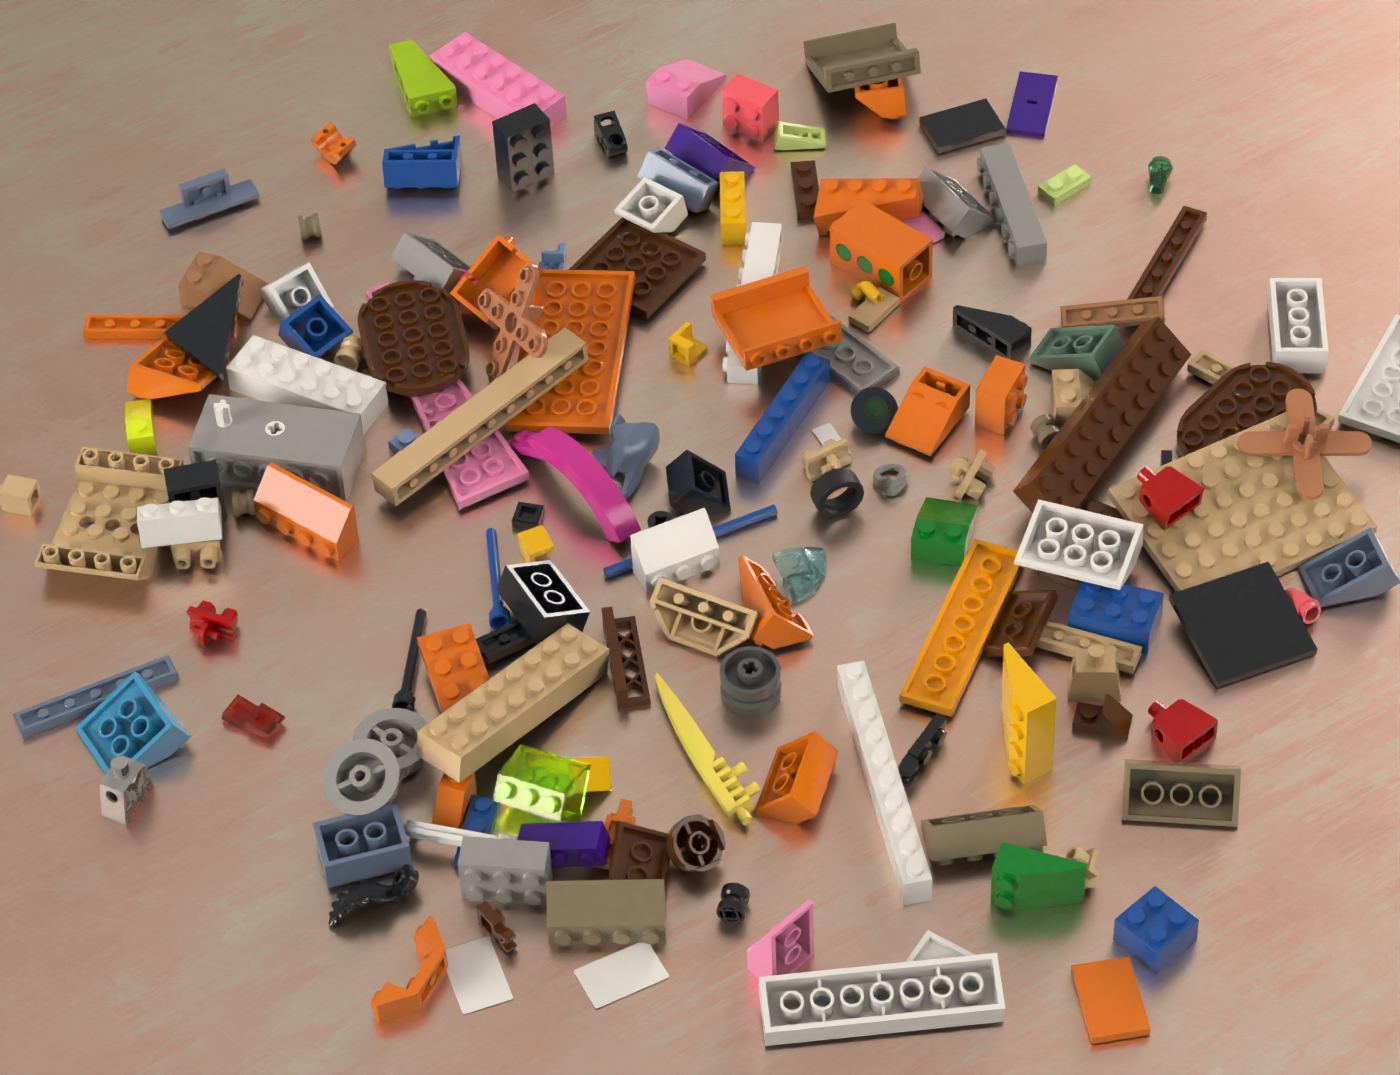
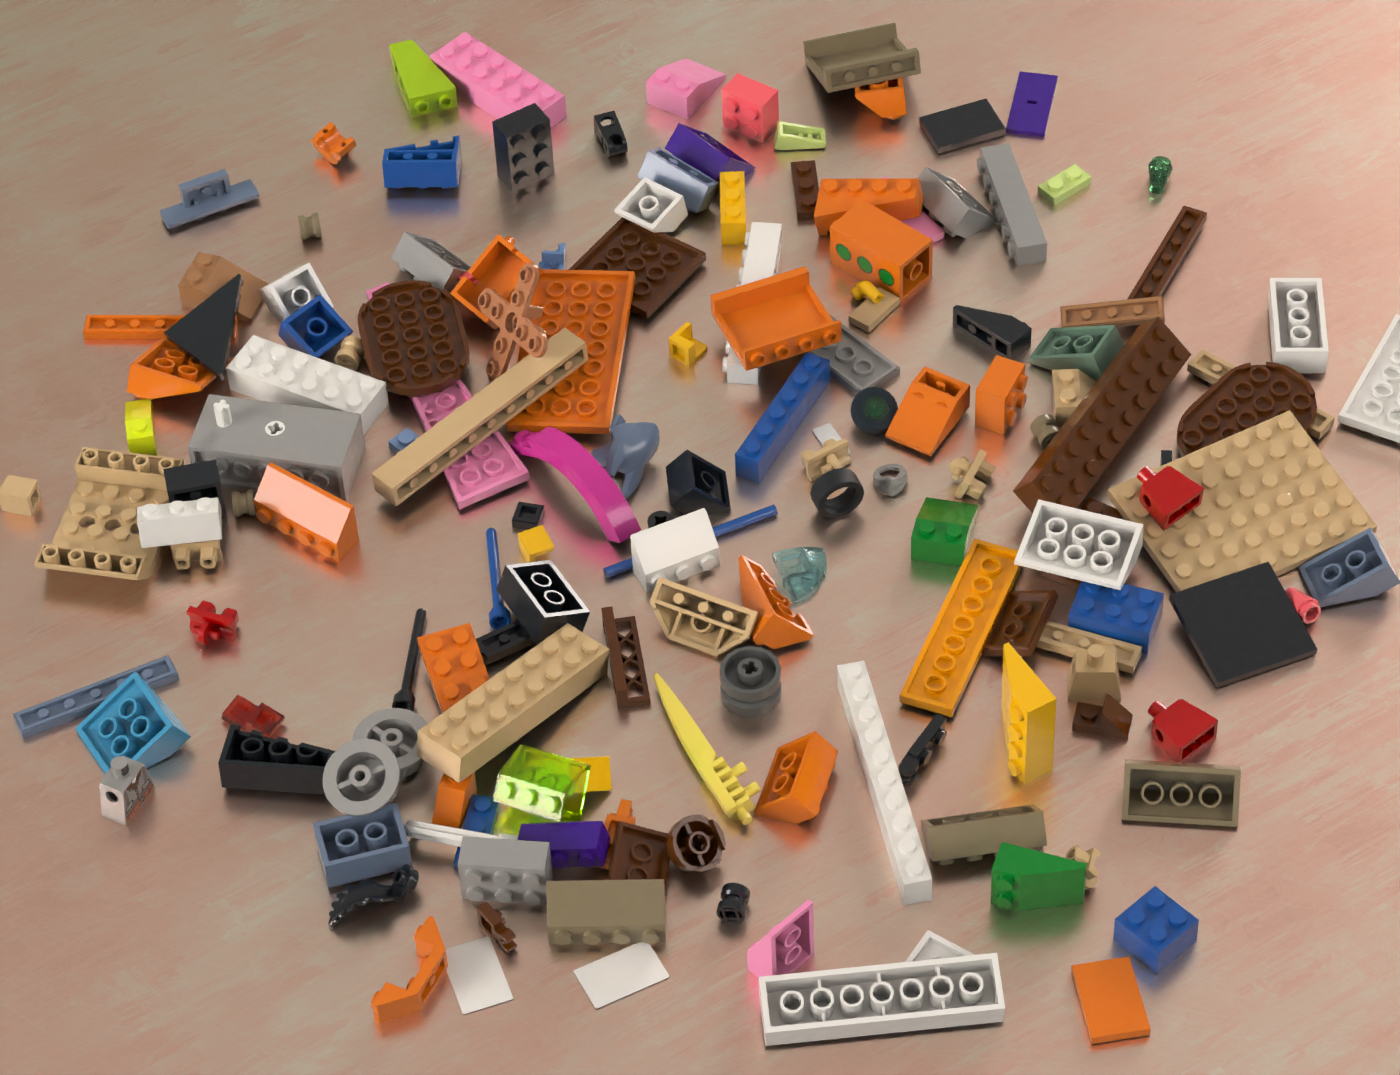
nougat piece [1237,389,1372,500] -> none
none -> black wedge [218,724,335,795]

